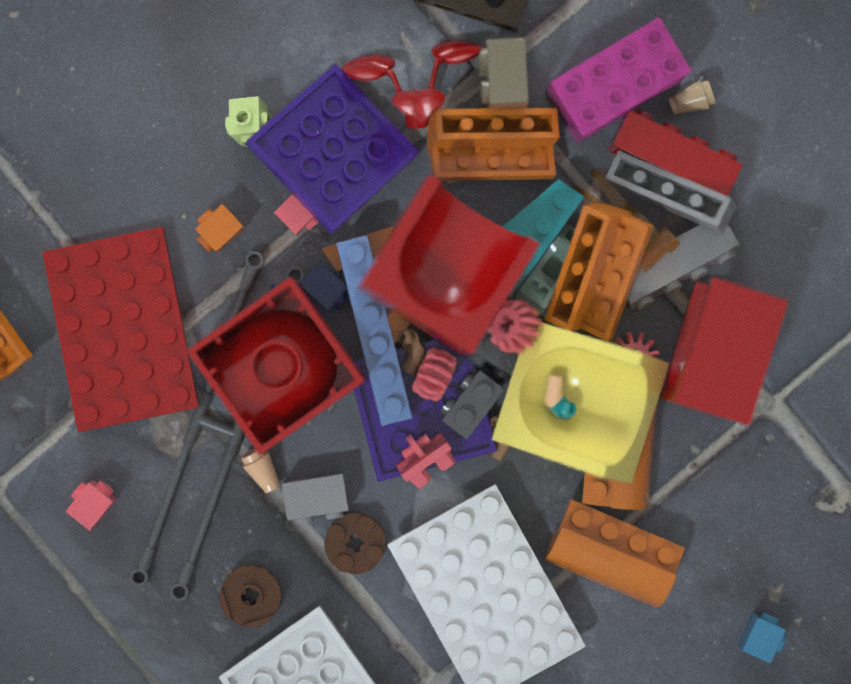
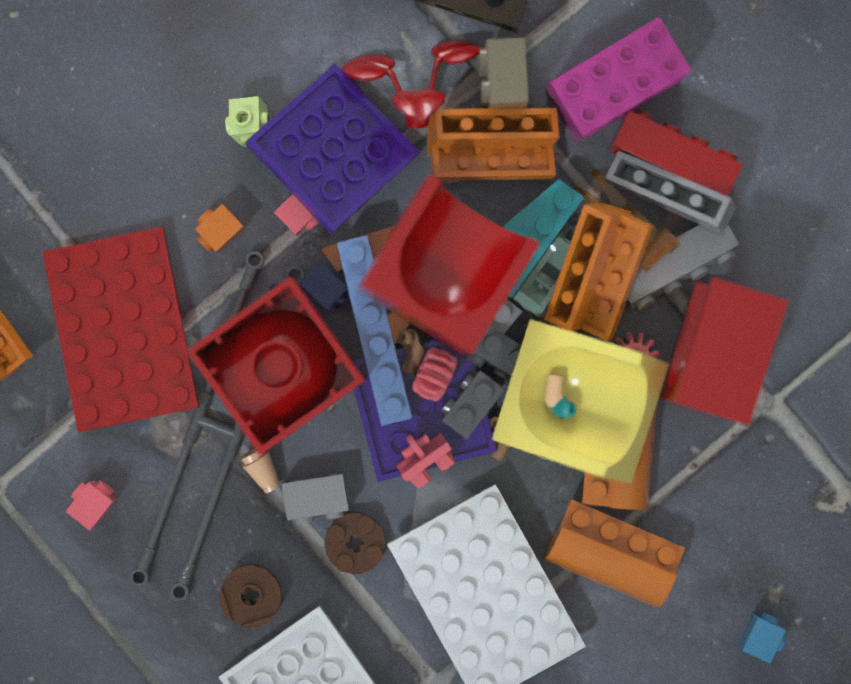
coral gear [487,300,542,353] -> none
tan cone [668,80,716,115] -> none

